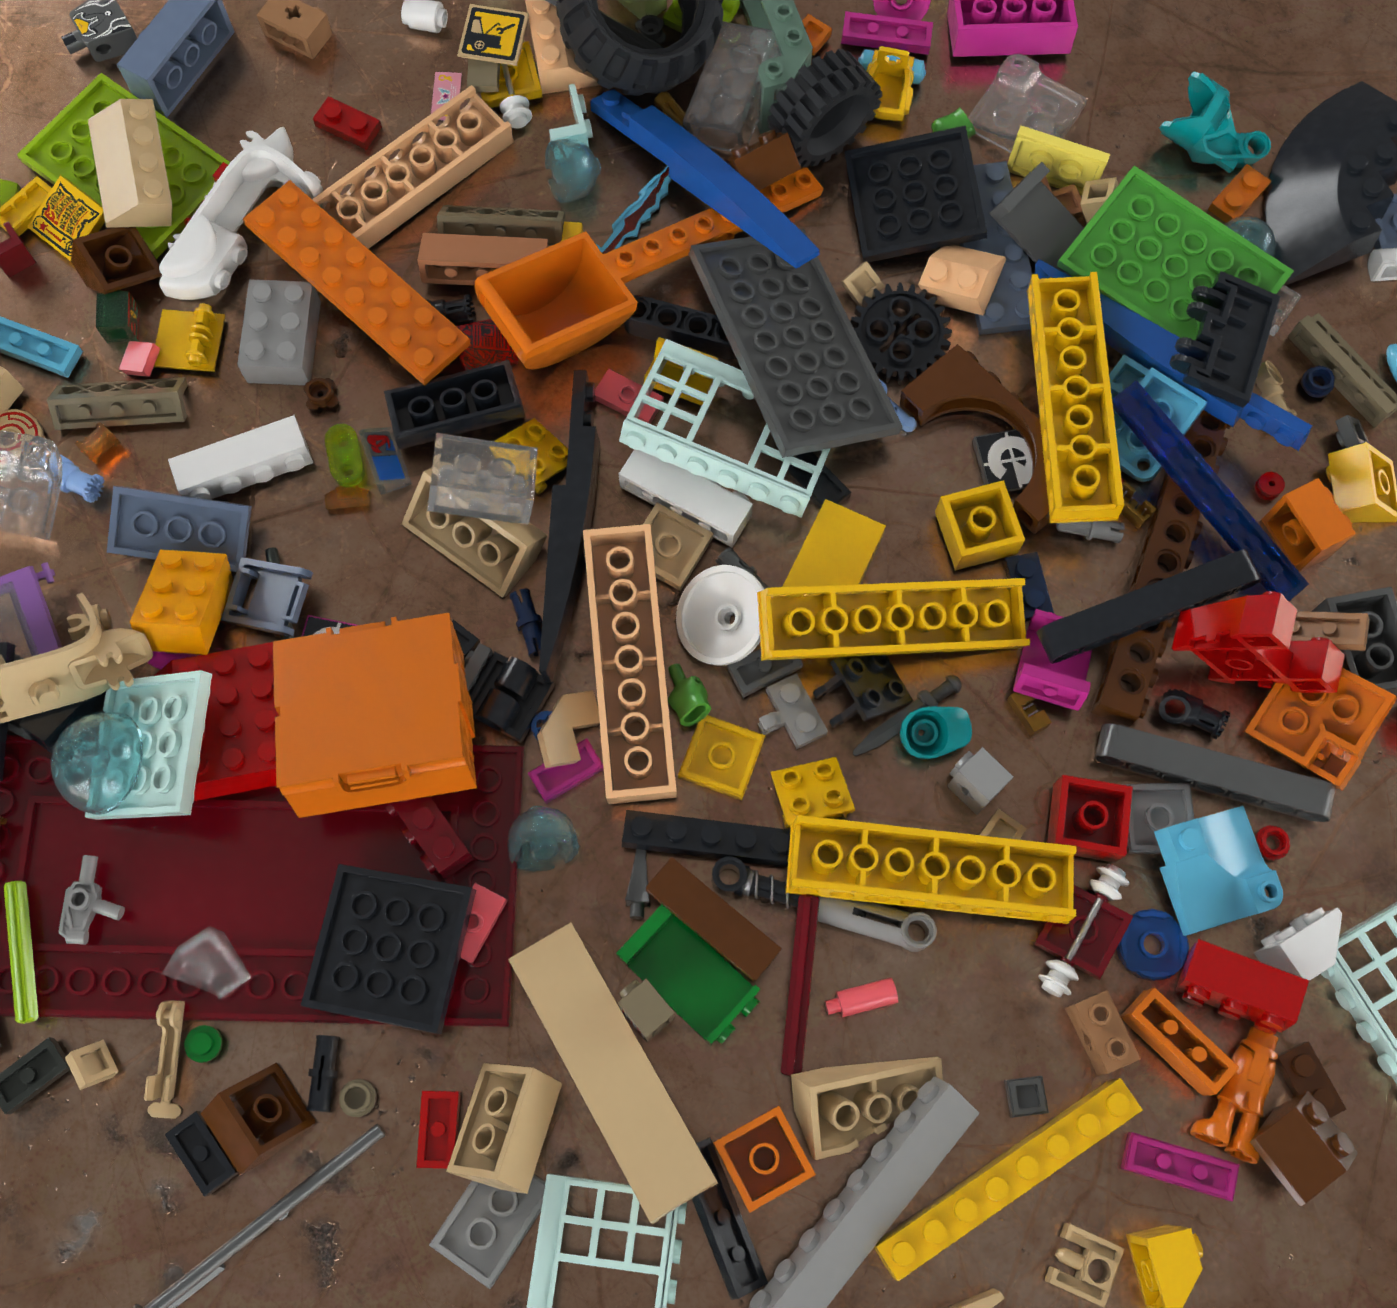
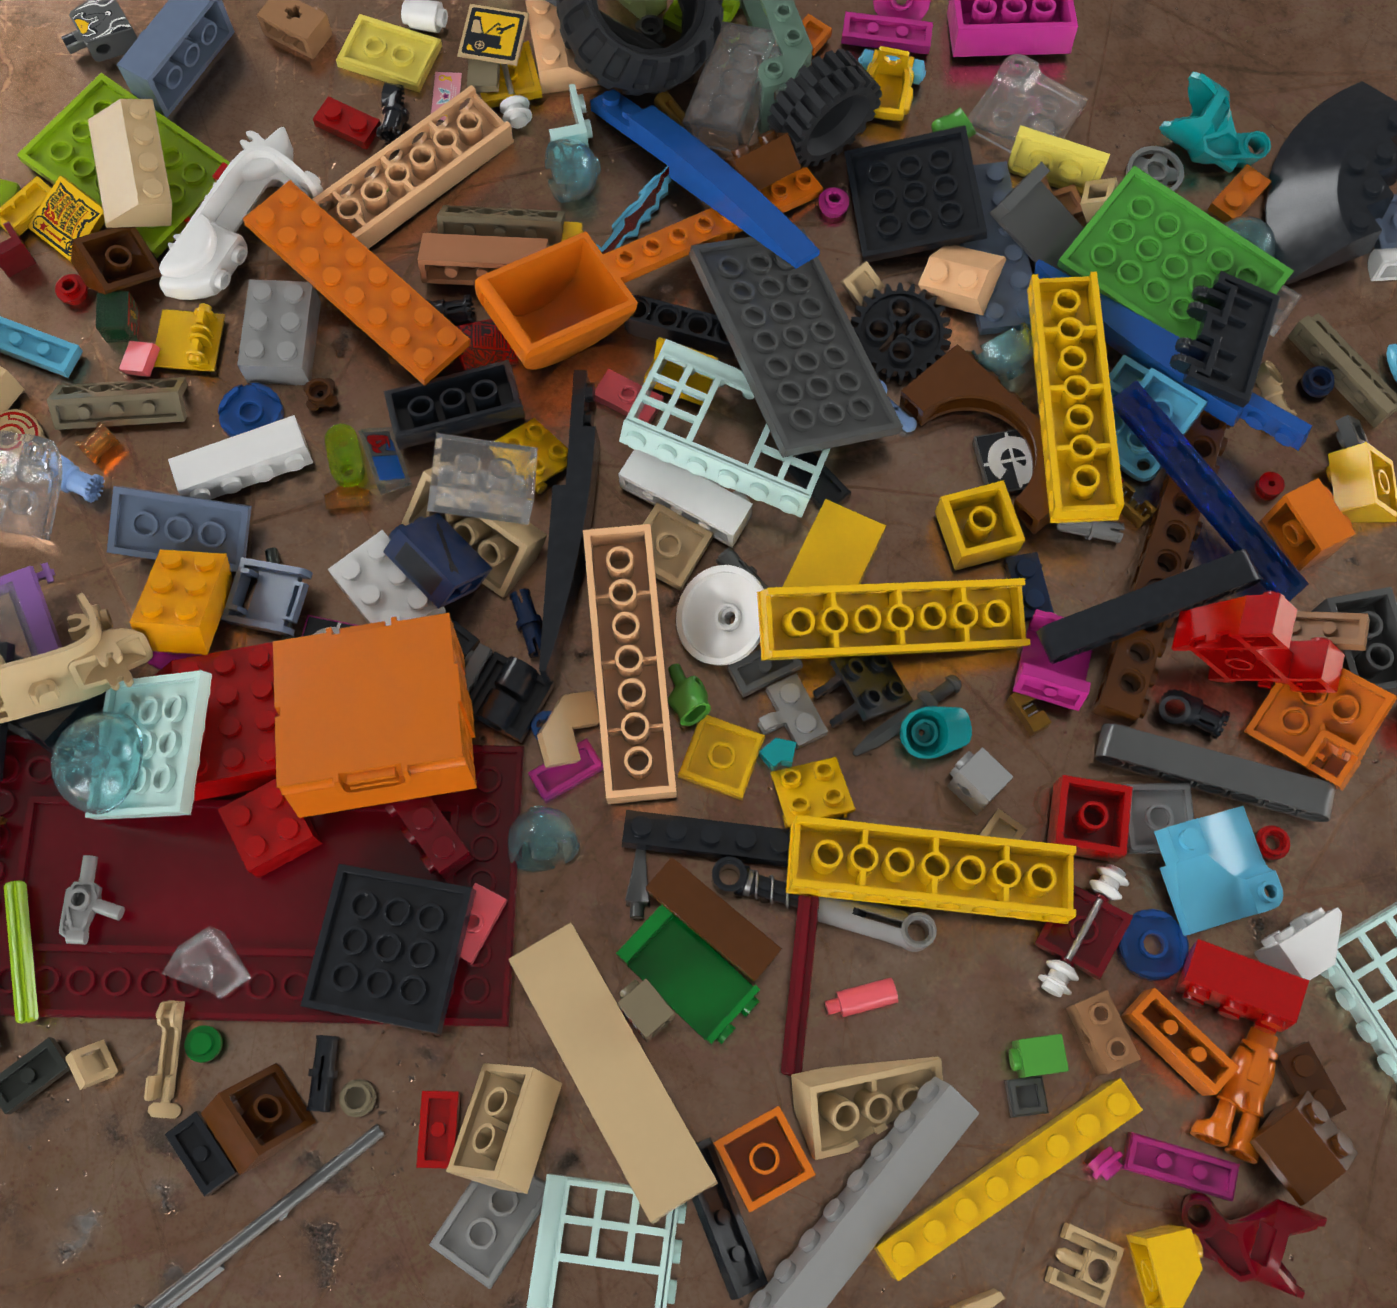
none -> red plate [55,274,88,305]
none -> red brick [217,779,322,878]
none -> blue tile [218,383,284,437]
none -> white brick [328,530,446,626]
none -> light yellow tile [336,14,442,93]
none -> black connector [376,82,410,144]
none -> dark blue brick [383,513,493,609]
none -> teal piece [759,738,797,771]
none -> dark pink plate [818,187,849,218]
none -> clear light blue cylinder [970,321,1033,381]
none -> bright green brick [1008,1034,1069,1078]
none -> dark pink plate [1088,1146,1124,1181]
none -> light grey wheel [1126,146,1184,192]
none -> dark red piece [1181,1192,1327,1299]

